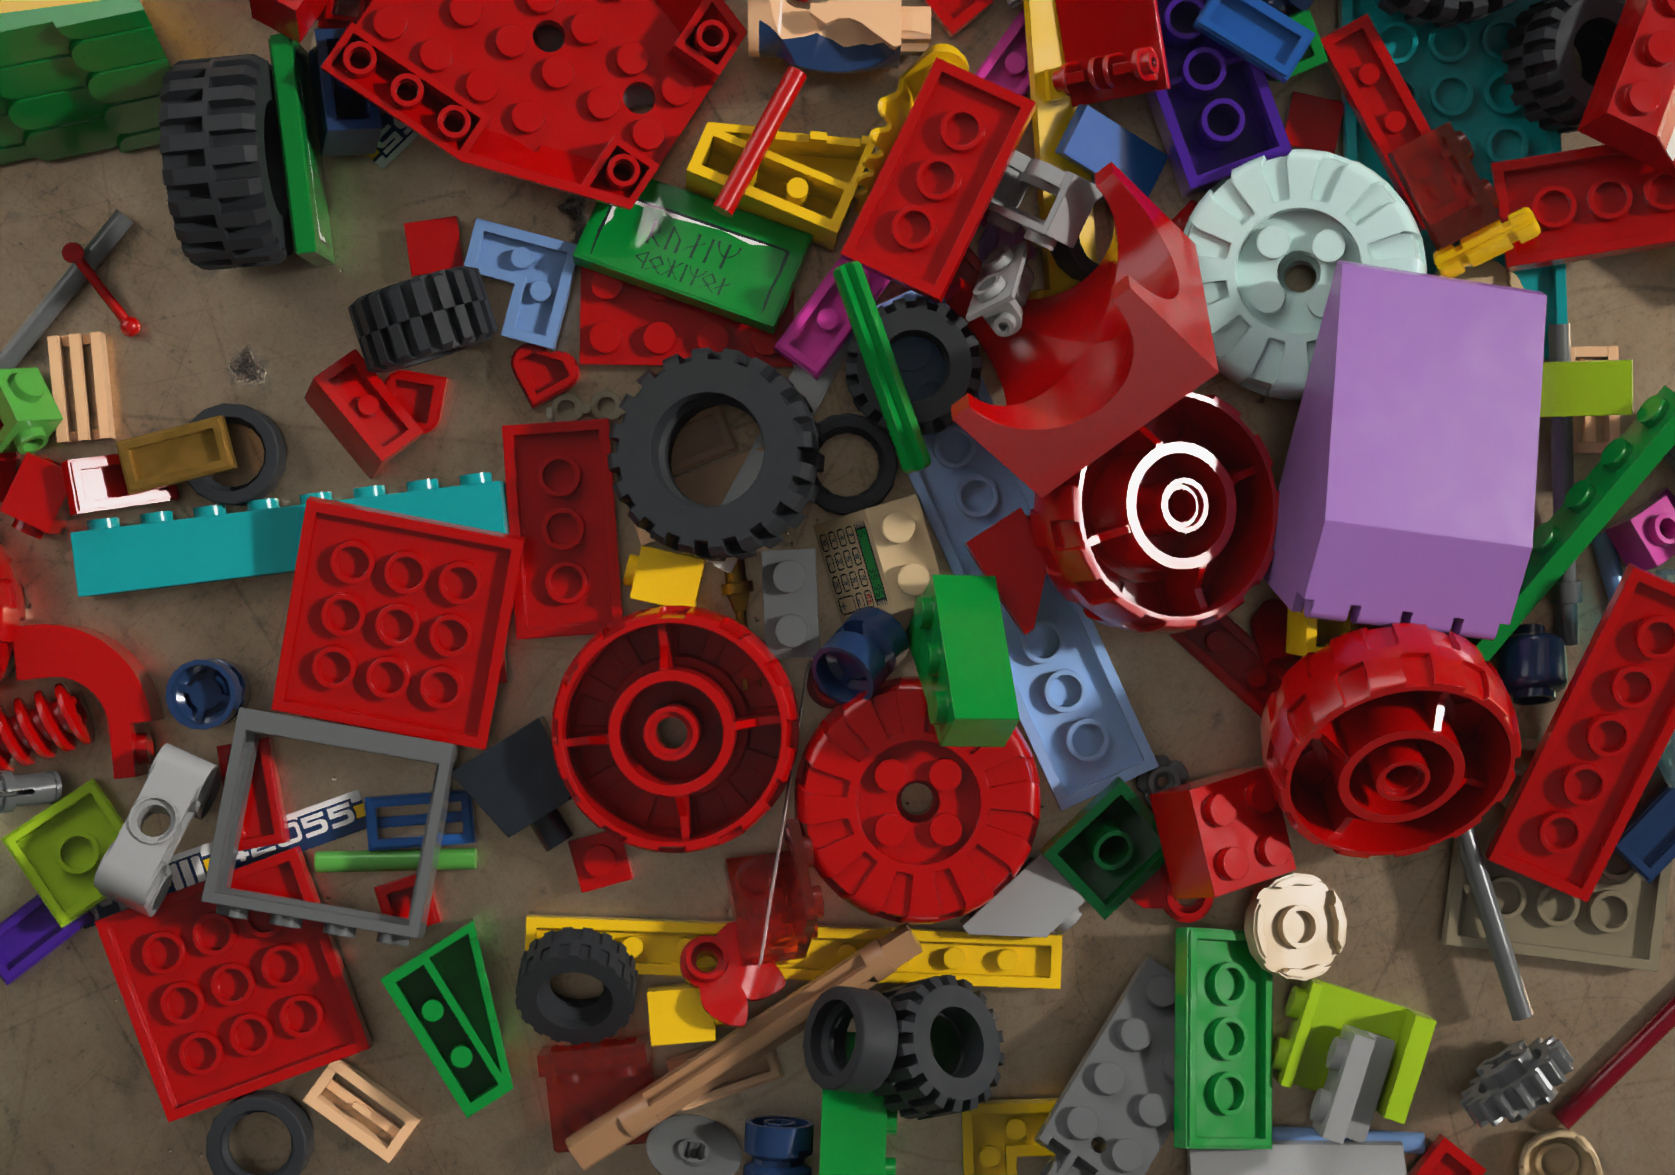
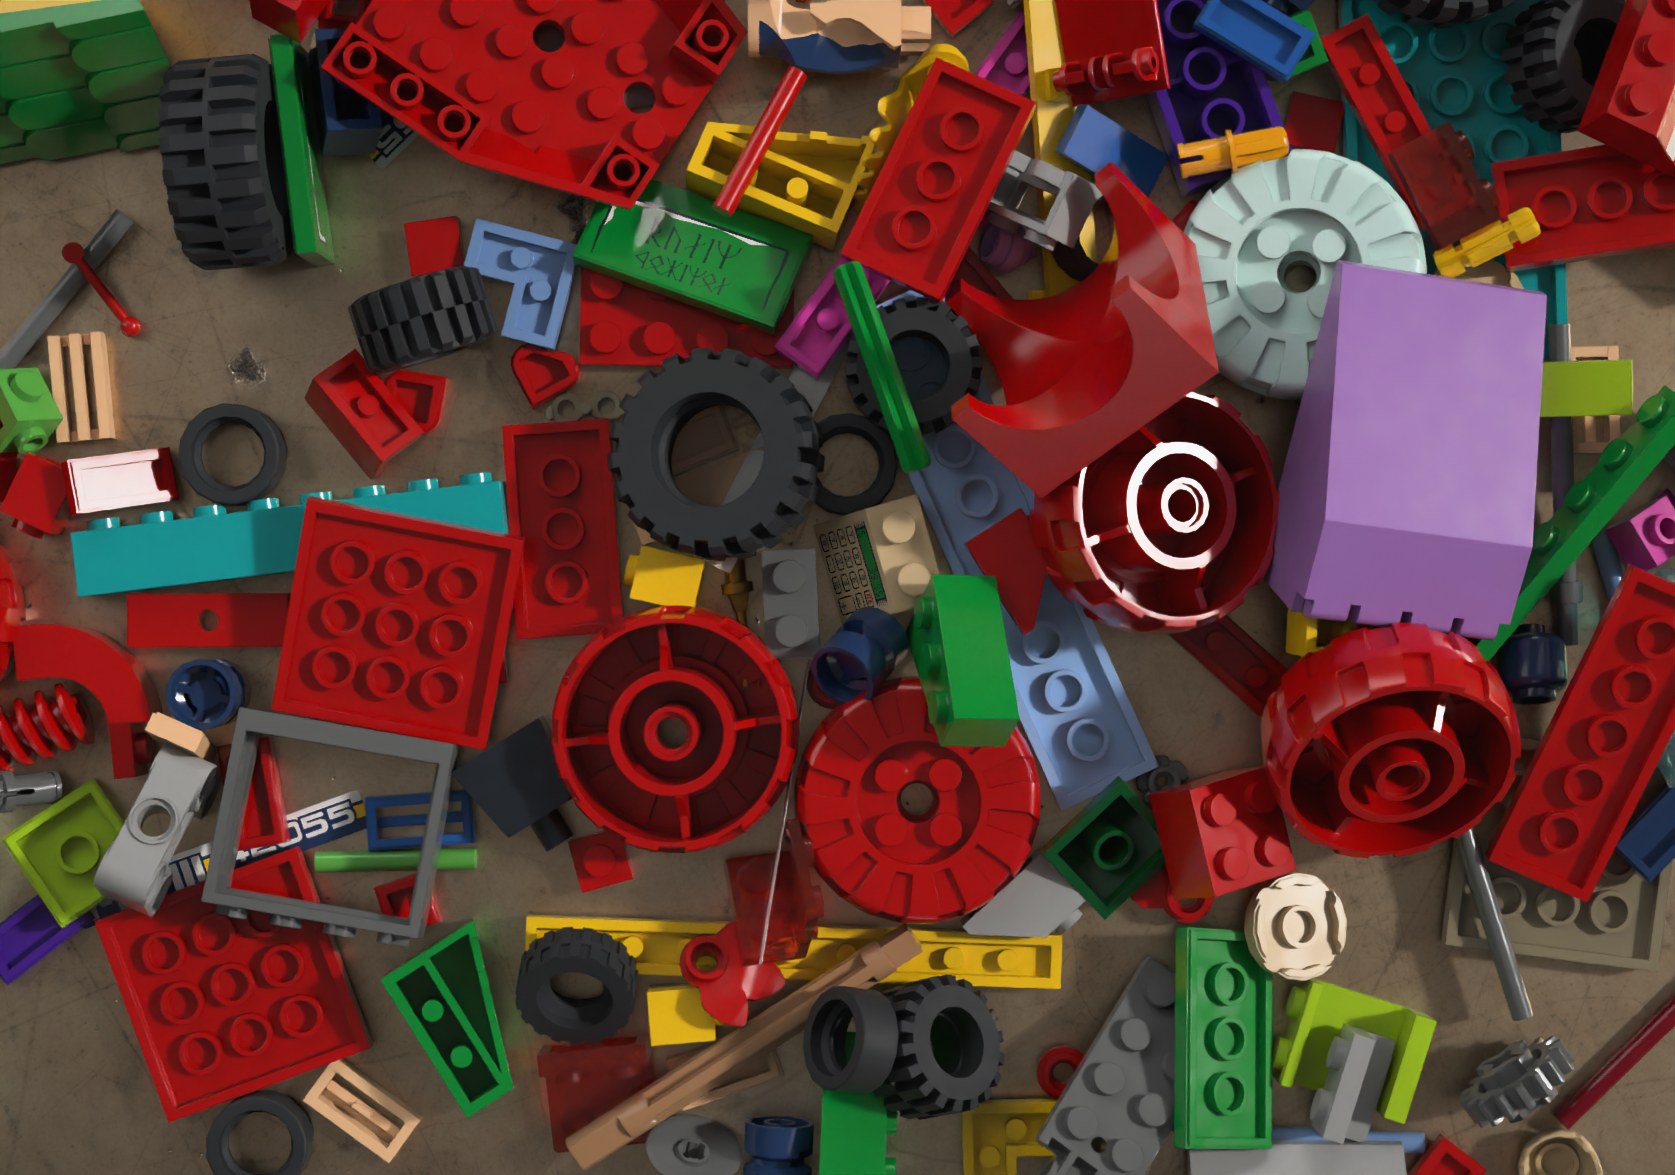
pearl gold tile [115,415,238,495] -> none
light grey hinge [966,240,1034,337] -> none
red tile [1250,599,1302,666] -> none
none -> red tile [127,593,291,648]
none -> light nougat tile [145,712,217,762]
none -> red plate [1036,1045,1084,1099]
none -> light orange axle [1177,126,1289,179]

